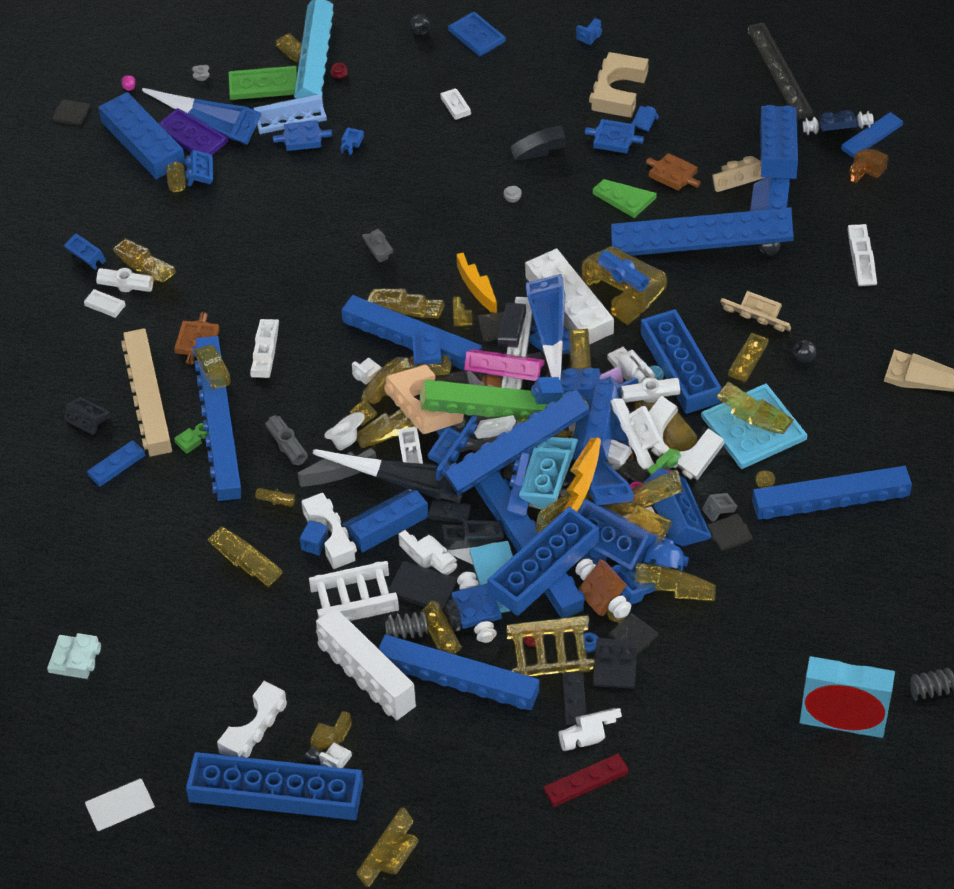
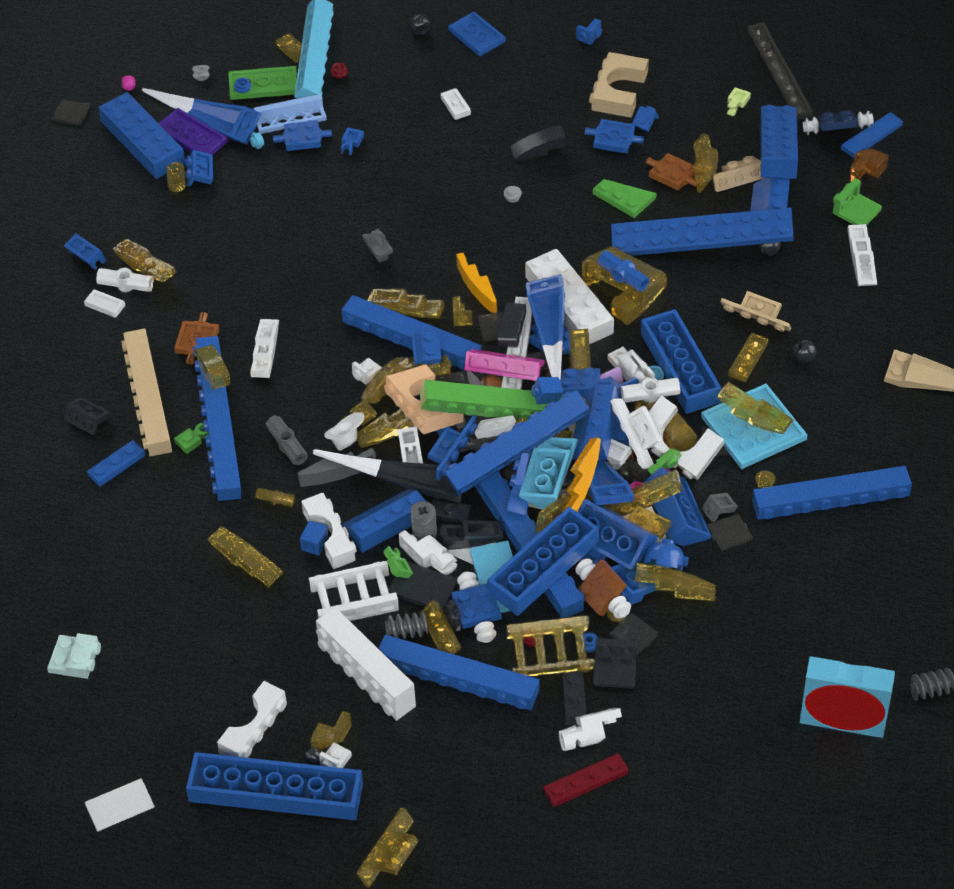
none -> blue plate [234,77,251,93]
none -> medium azure plate [250,132,264,149]
none -> bright green plate [384,546,413,579]
none -> dark grey piece [411,501,437,541]
none -> clear yellow slope [692,133,718,193]
none -> yellowish green plate [727,88,751,116]
none -> bright green bracket [833,178,882,225]

